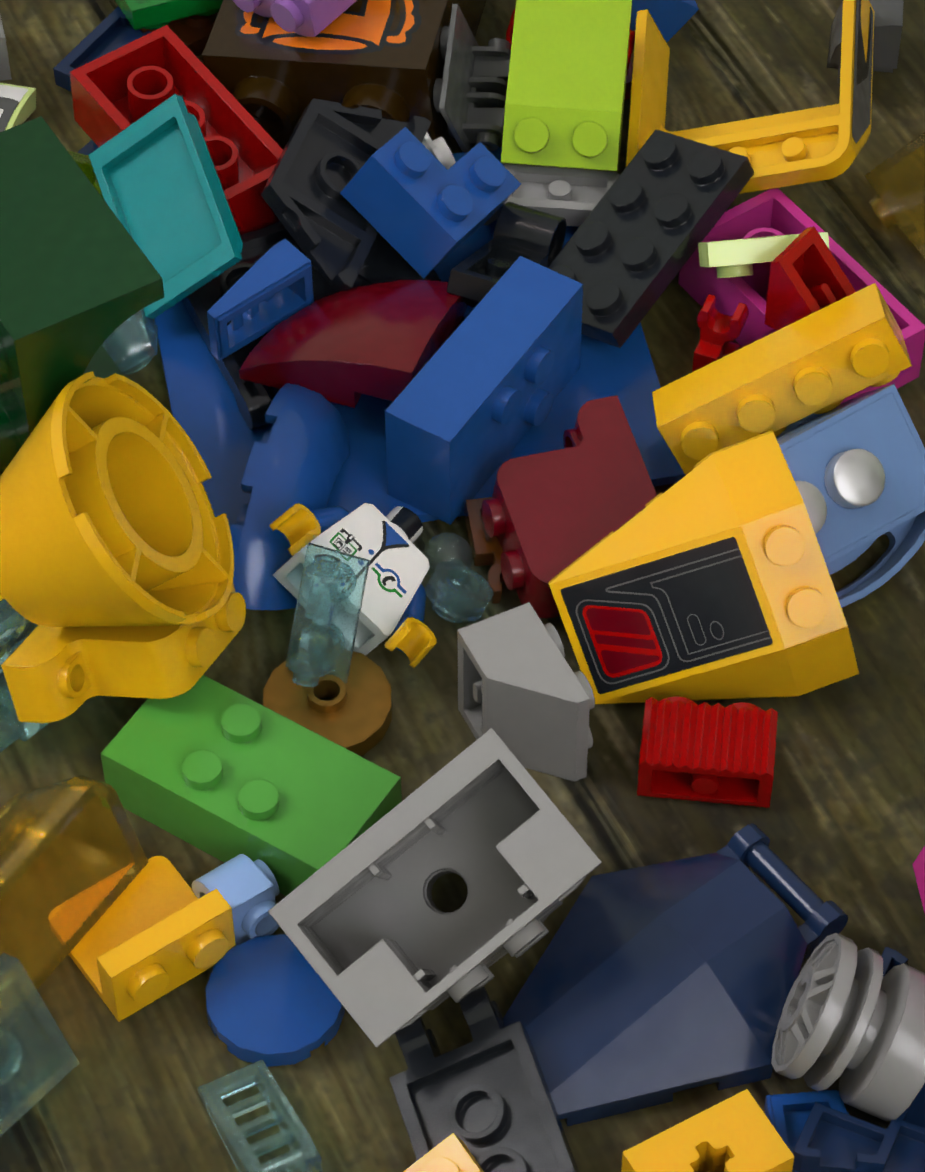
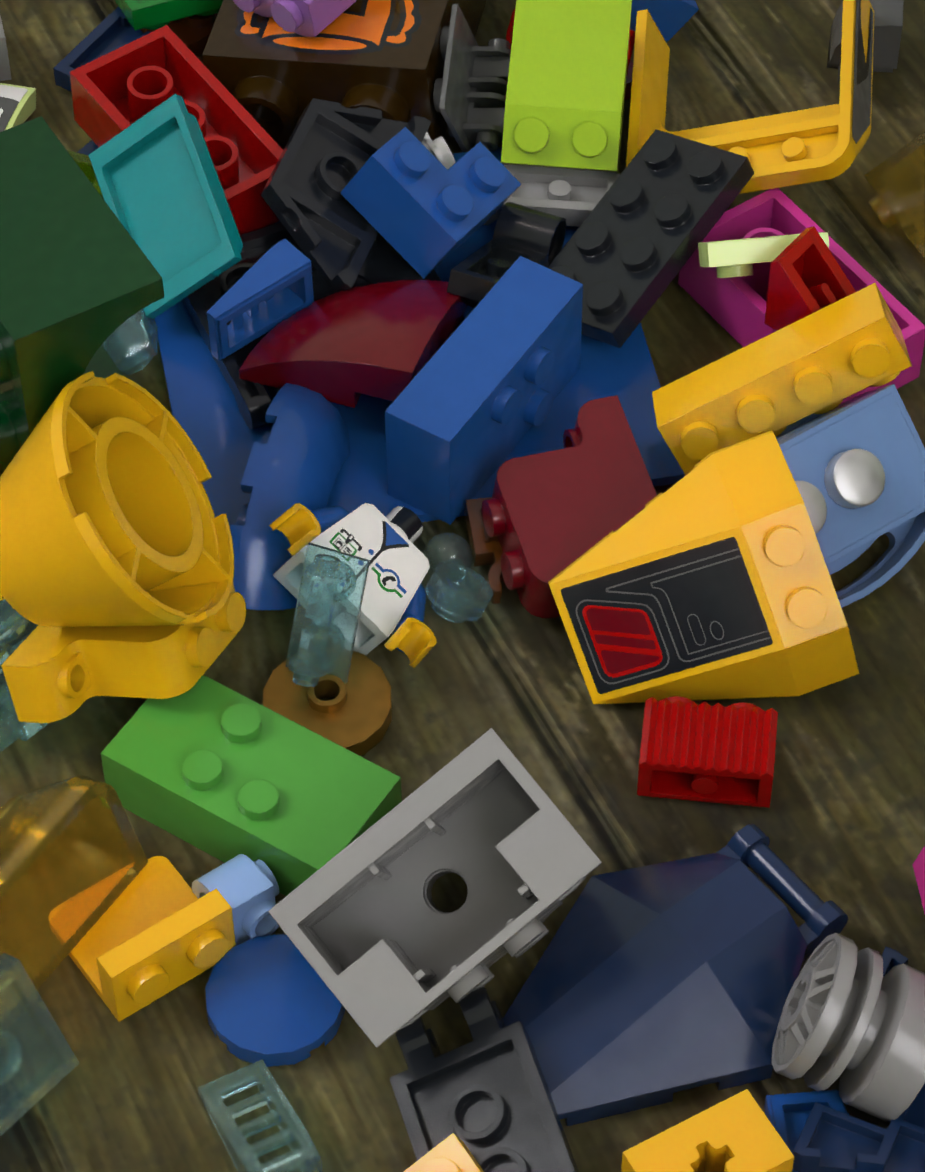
light grey slope [457,602,595,782] -> none
red plate [692,294,749,372] -> none

